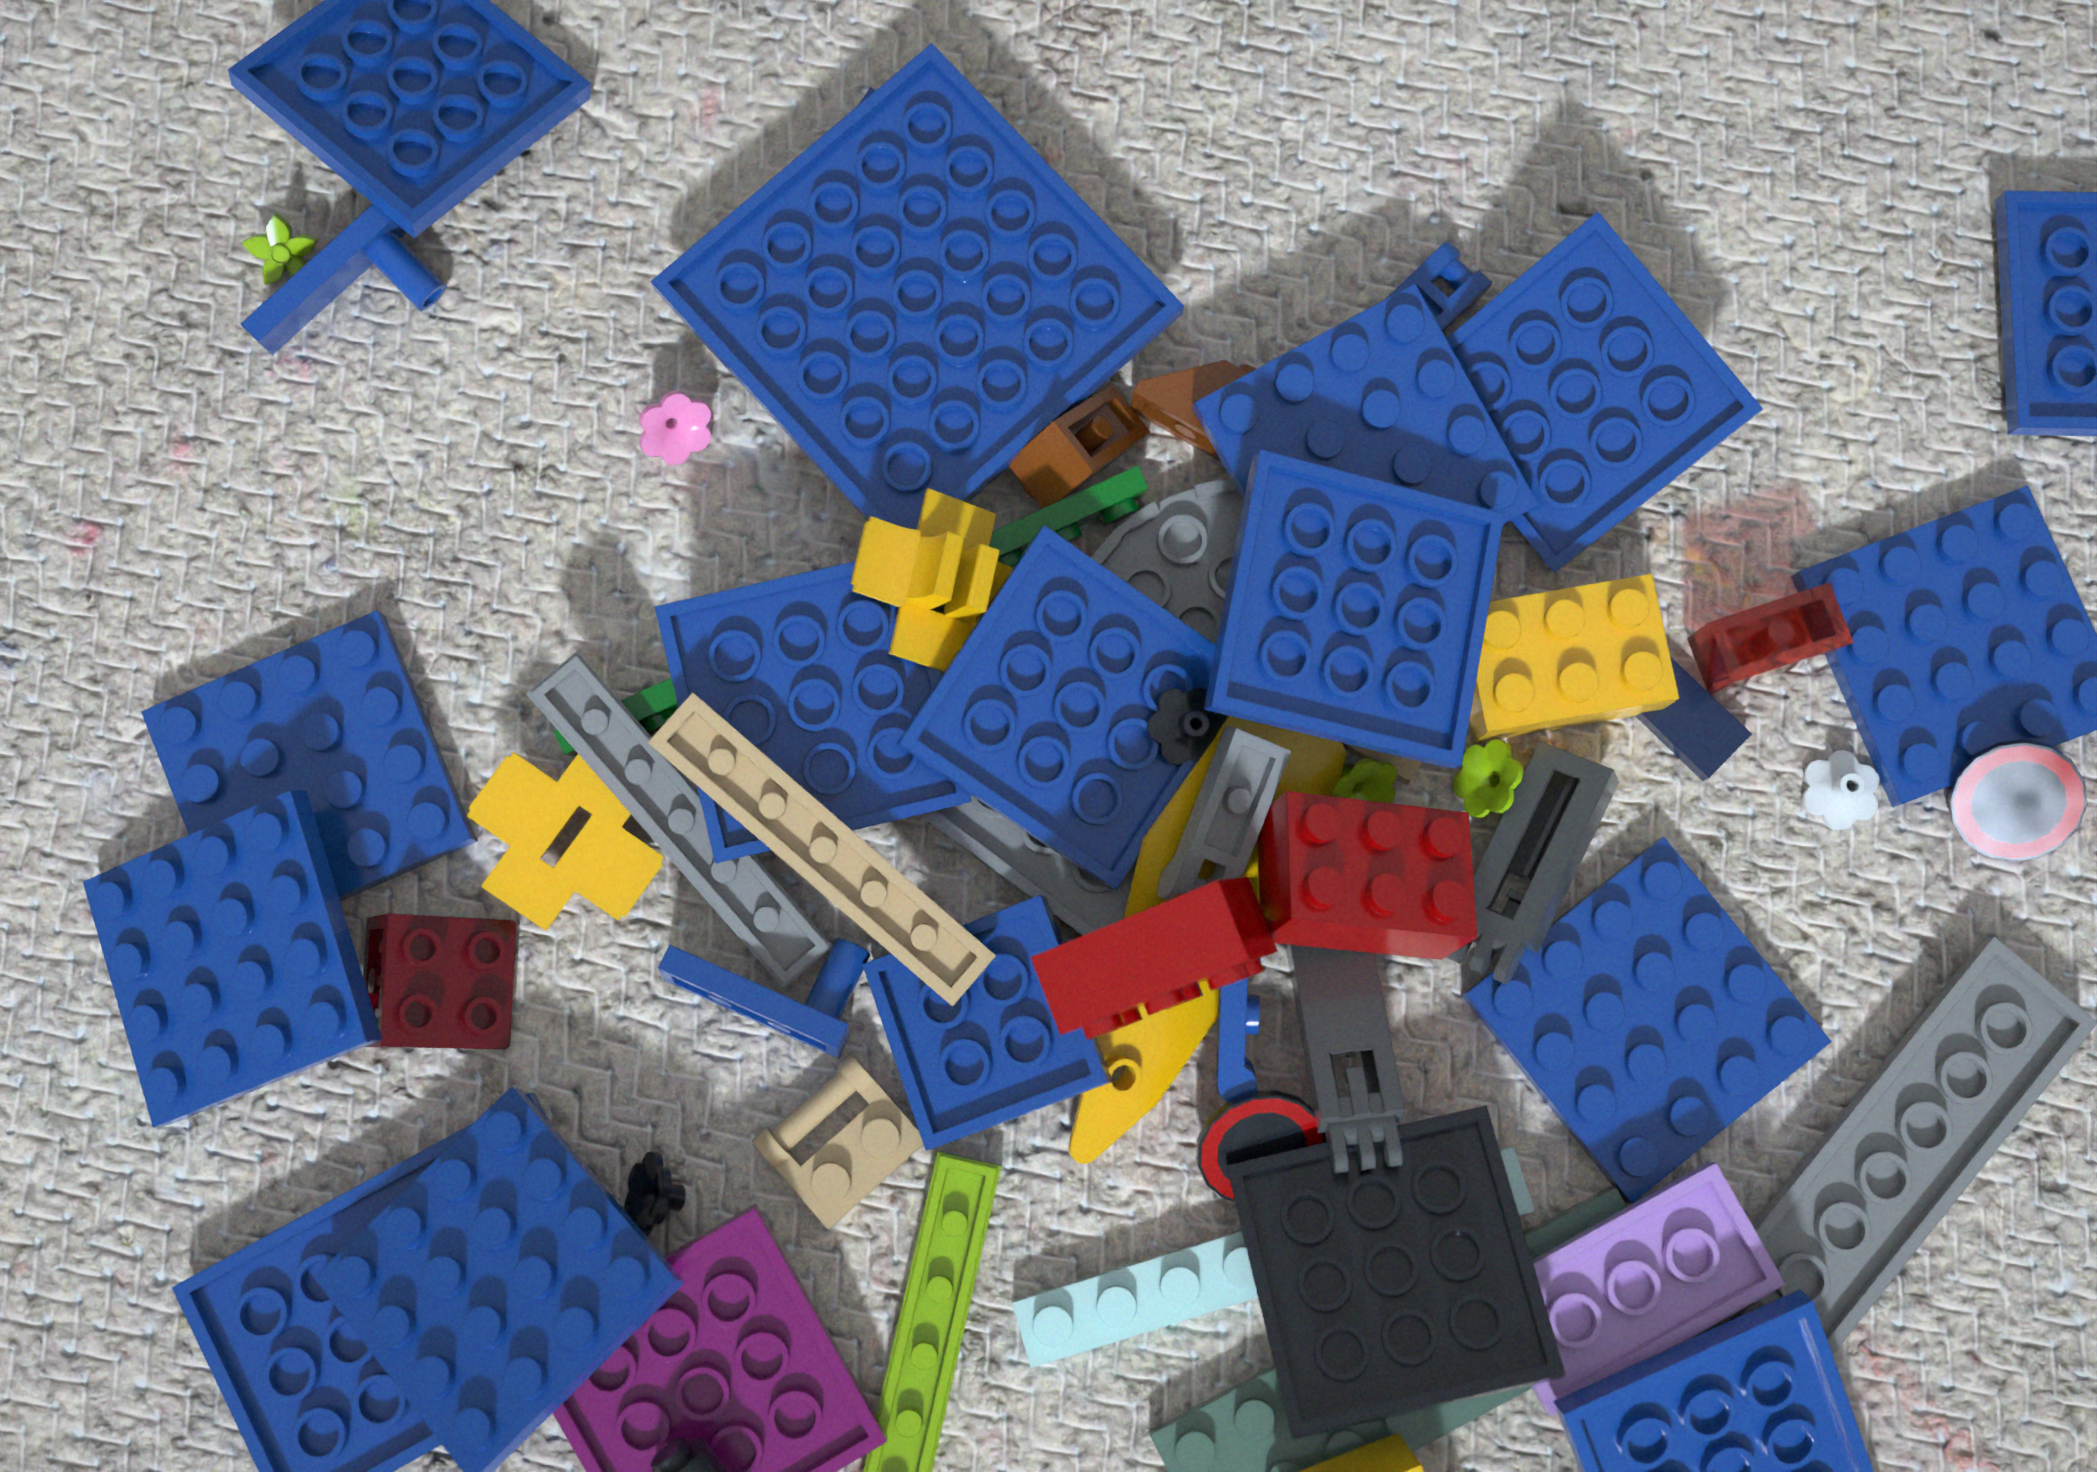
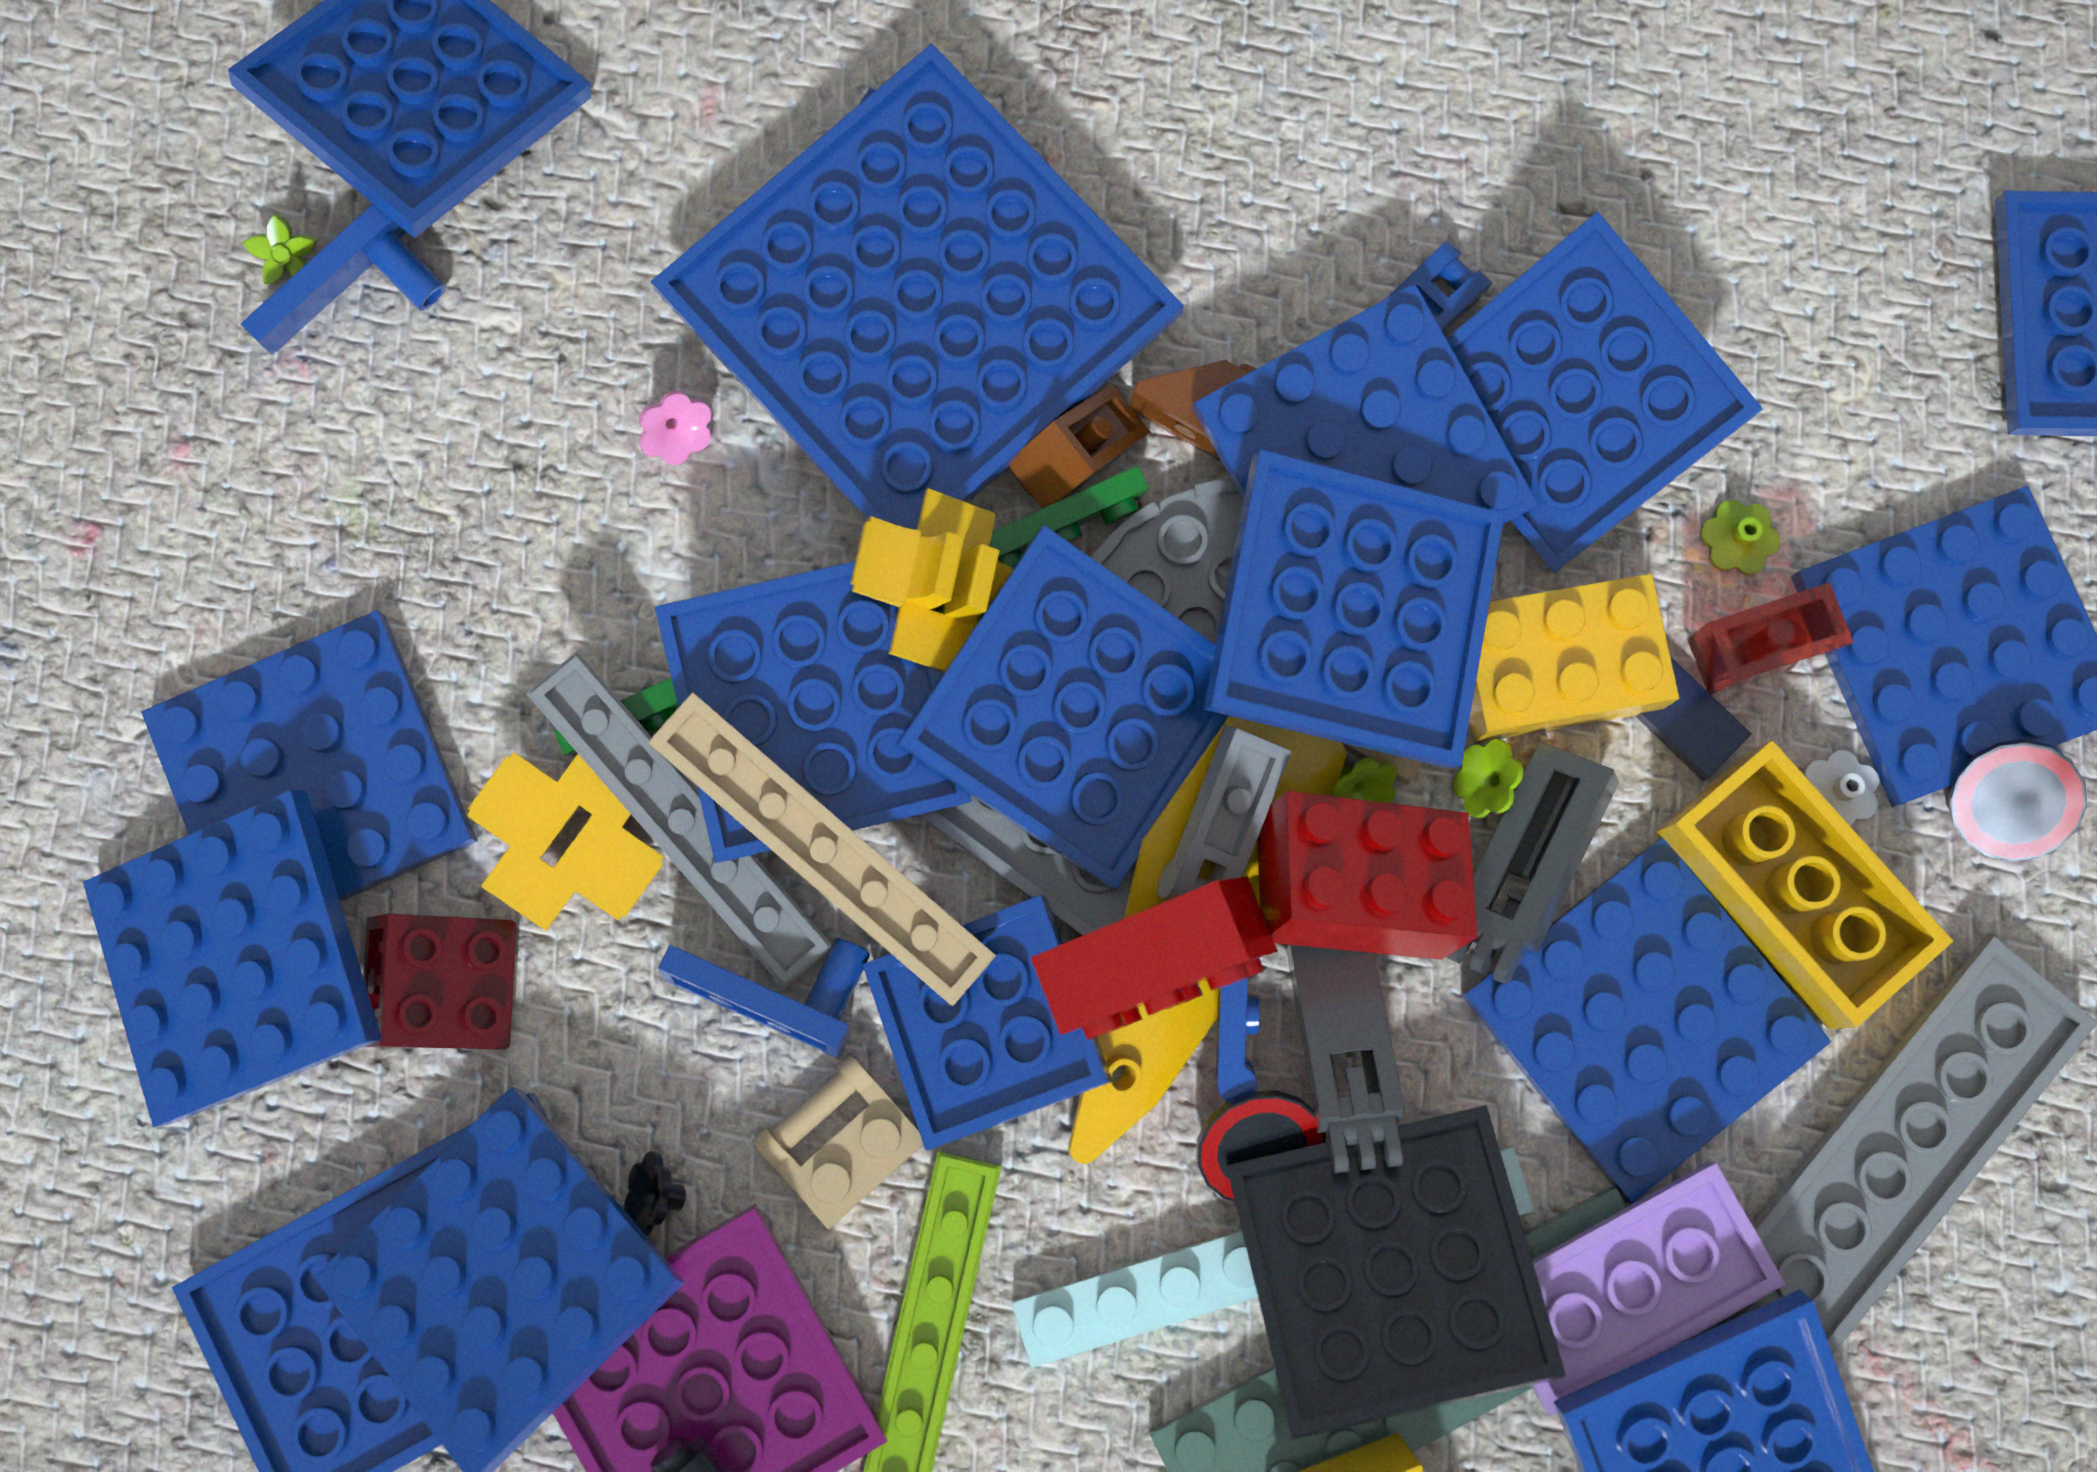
black plant [1146,687,1227,765] -> none
none -> yellow brick [1654,740,1953,1030]
none -> lime plant [1700,499,1780,576]

